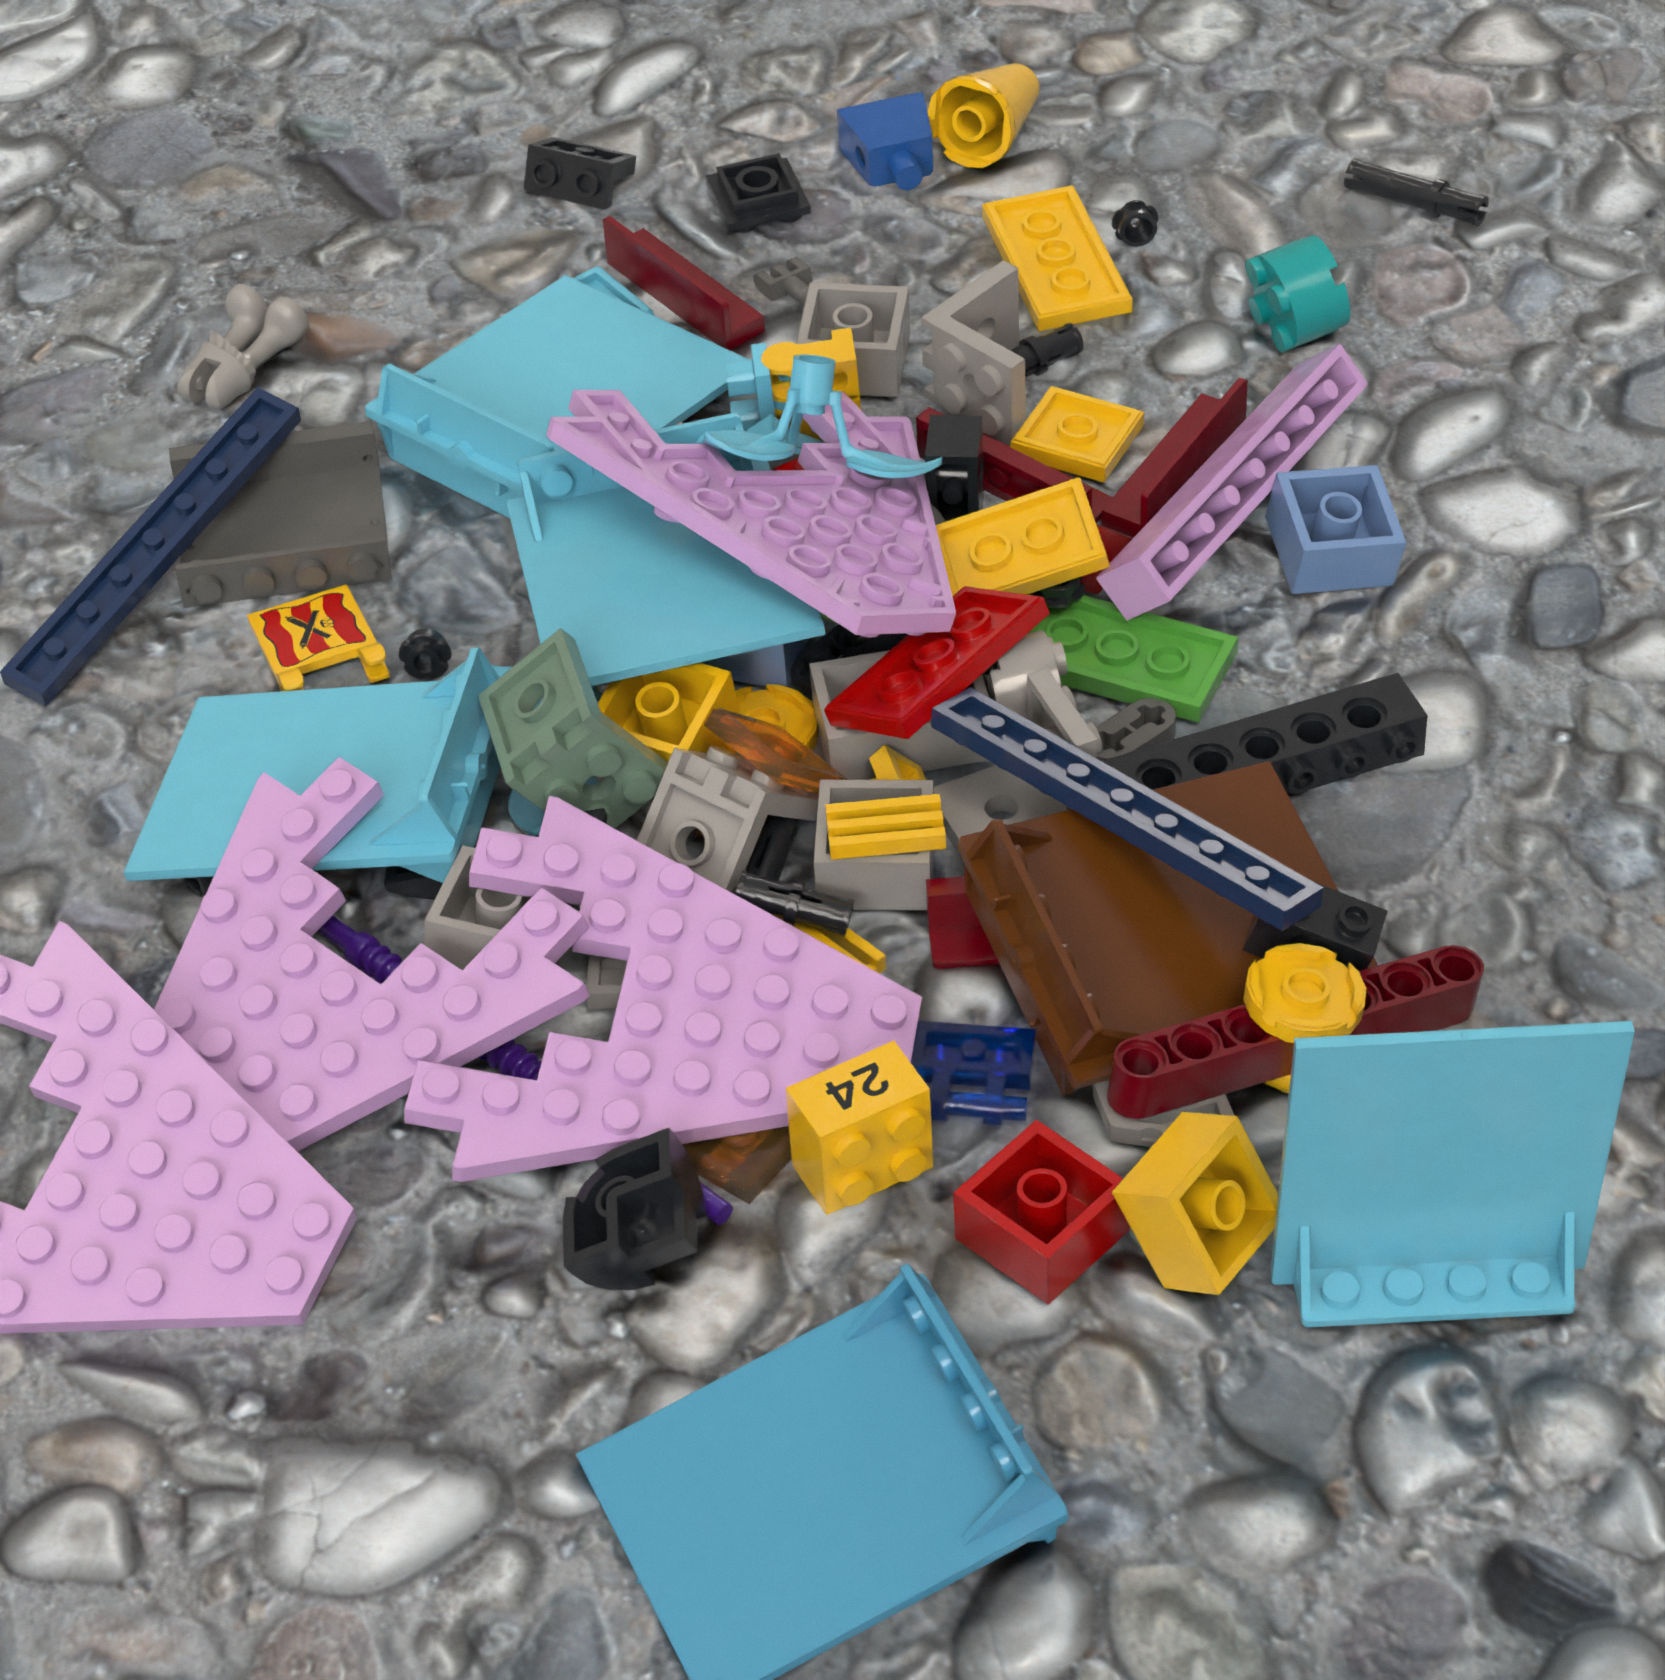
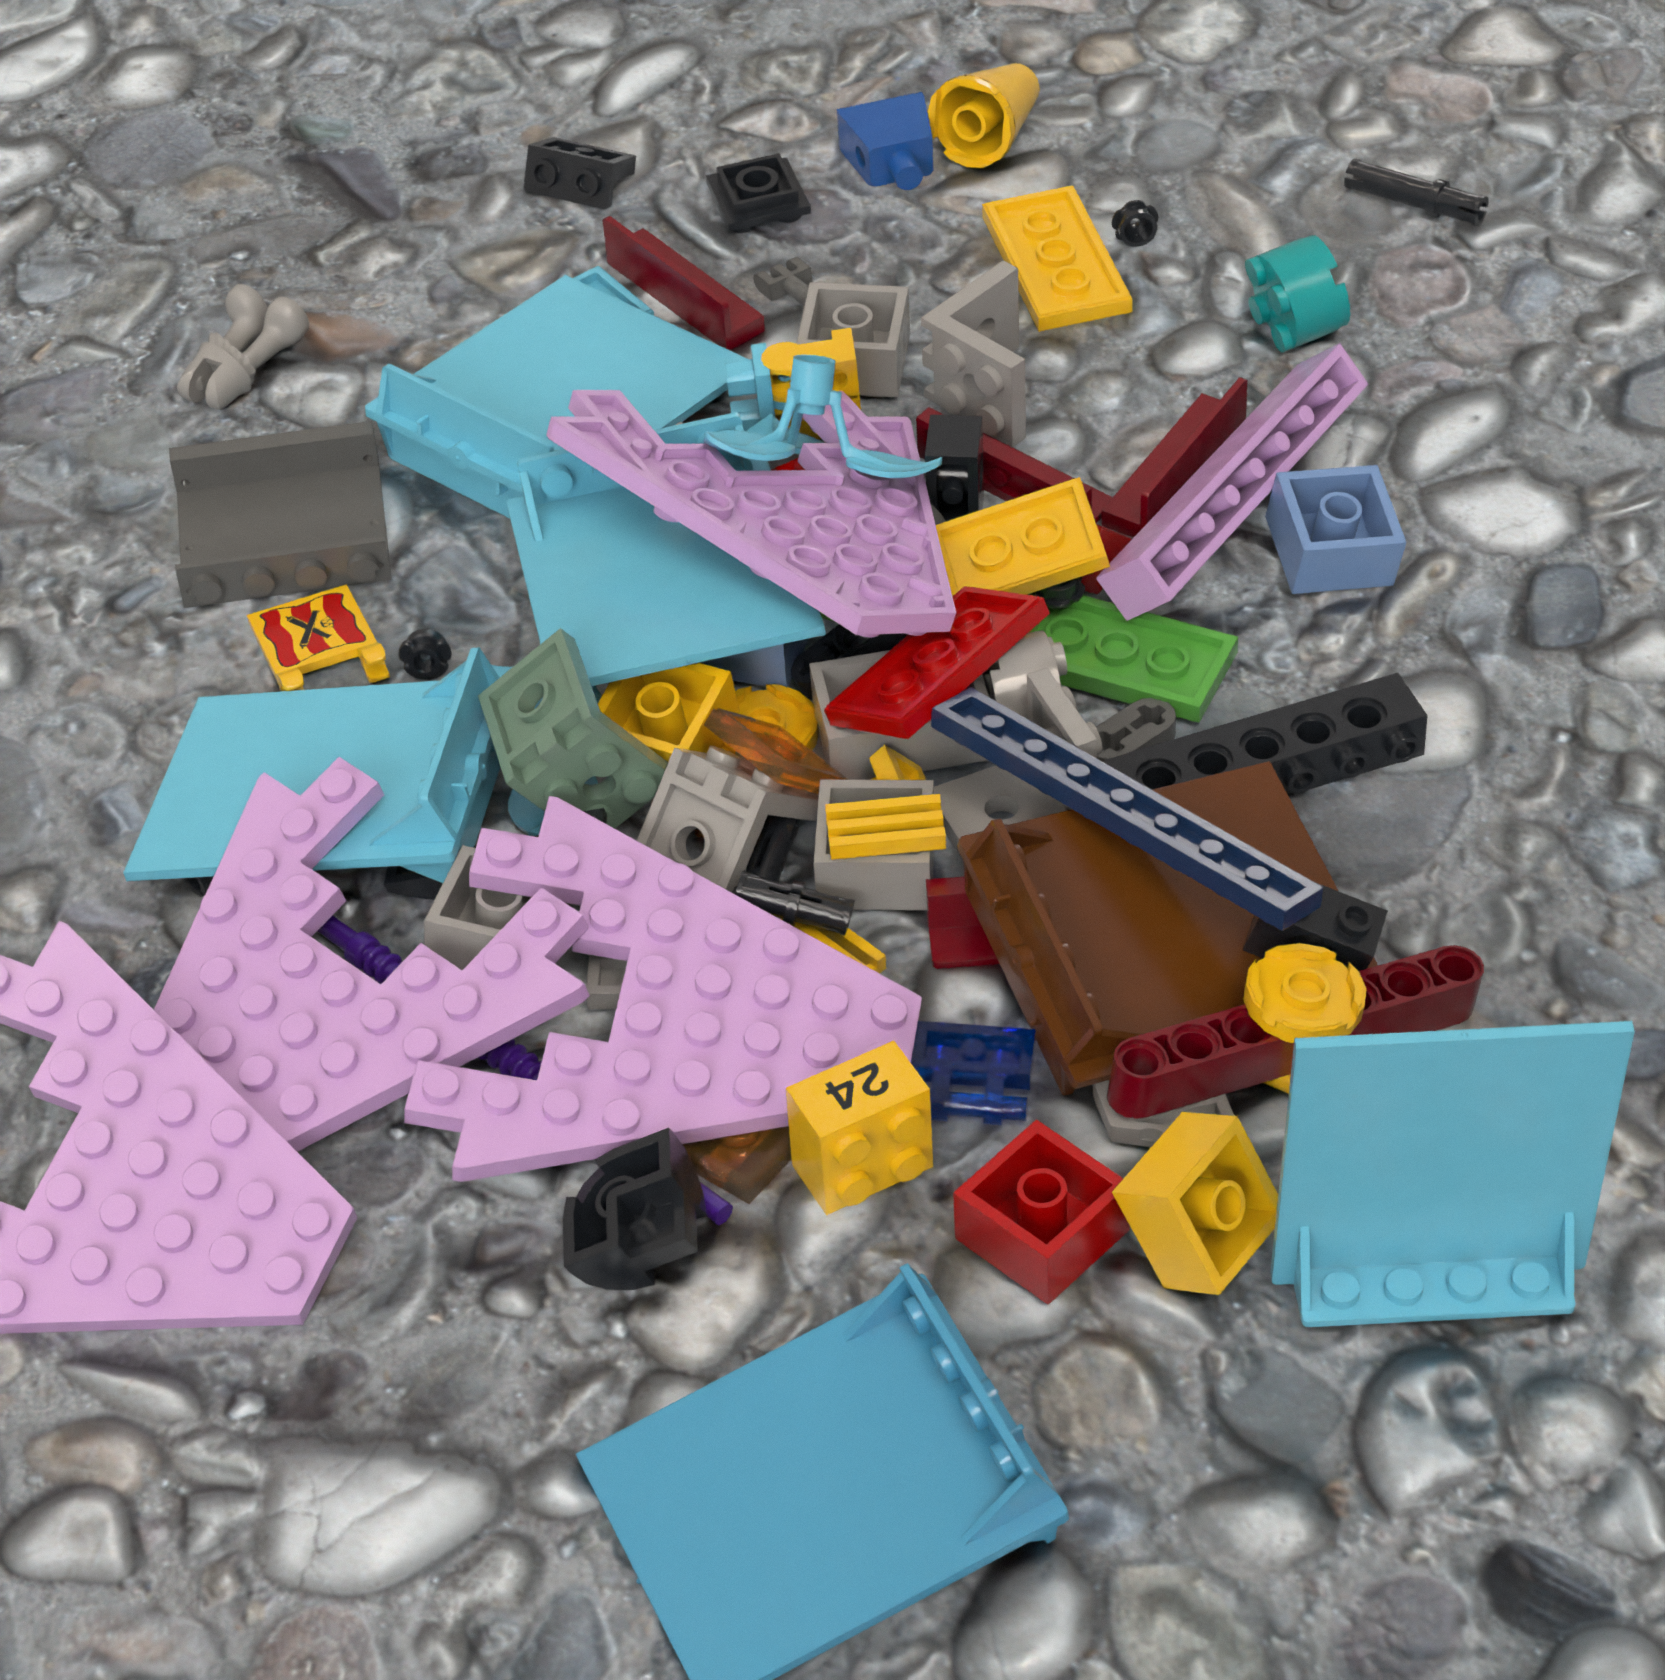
dark blue plate [0,387,301,707] -> none
black pin [1010,323,1084,377] -> none
yellow tile [1010,386,1144,483] -> none

